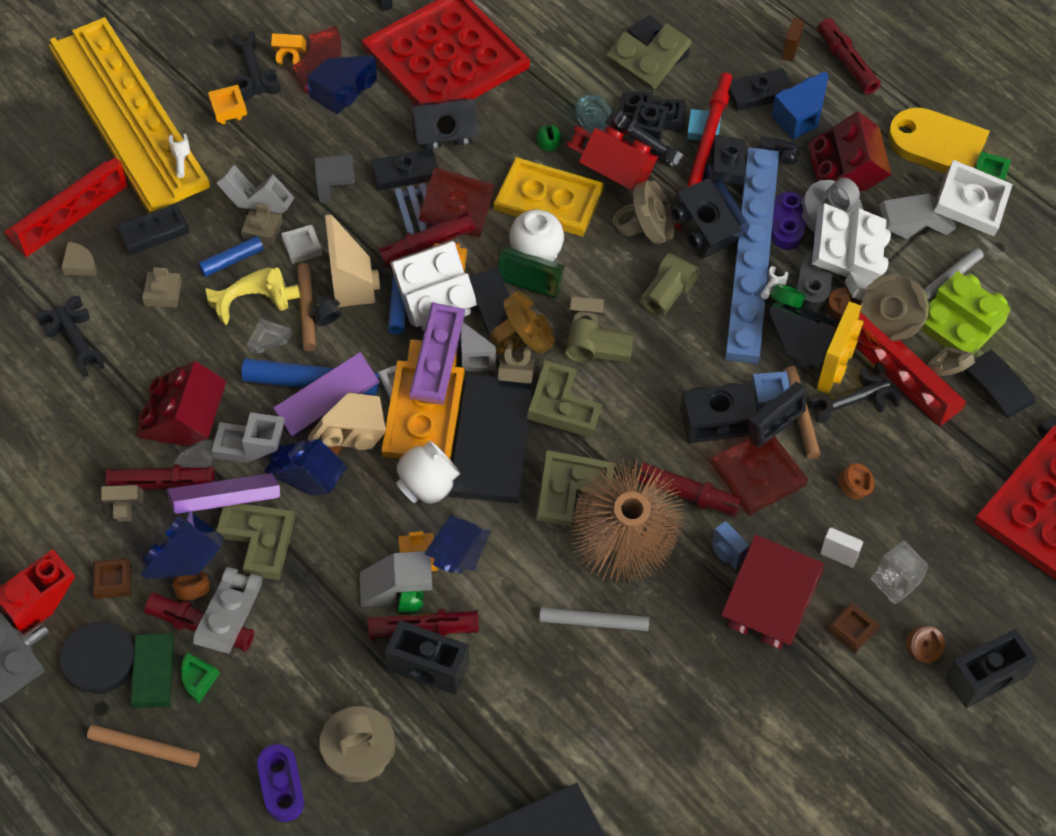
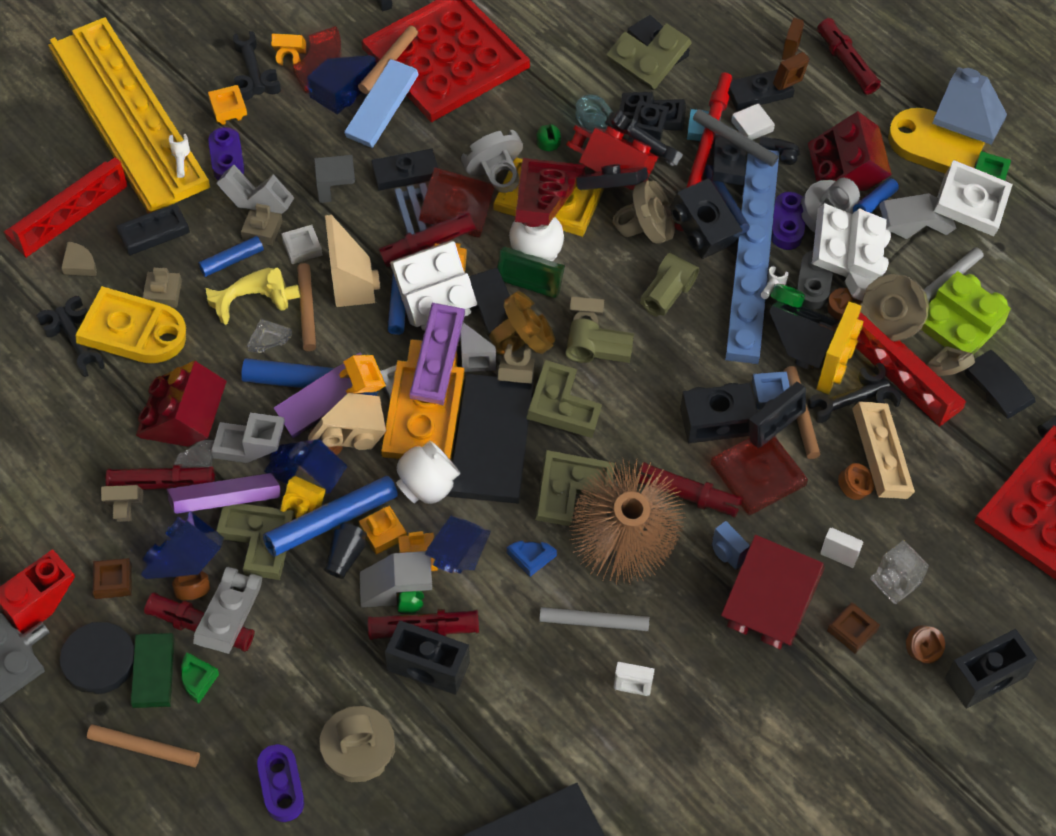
black plate [309,297,342,326] -> none
black brick [410,97,479,149] -> none
blue slope [771,72,829,140] -> none
none -> yellow tile [75,286,186,363]
none -> dark purple plate [208,127,245,180]
none -> blue piece [263,476,398,557]
none -> yellow tile [280,476,326,518]
none -> black cone [324,523,367,579]
none -> light orange tile [339,355,386,394]
none -> light blue tile [344,59,419,148]
none -> medium nougat bar [358,26,418,94]
none -> light orange tile [358,505,407,555]
none -> light grey tile [461,130,523,193]
none -> blue tile [507,541,557,577]
none -> dark red wing [515,158,585,227]
none -> black plate [576,164,648,190]
none -> white tile [614,662,654,696]
none -> dark grey bar [693,109,779,167]
none -> white tile [731,103,775,140]
none -> reddish brown tile [773,52,810,91]
none -> tan plate [852,401,915,499]
none -> blue piece [853,178,899,213]
none -> sand blue slope [932,67,1007,145]

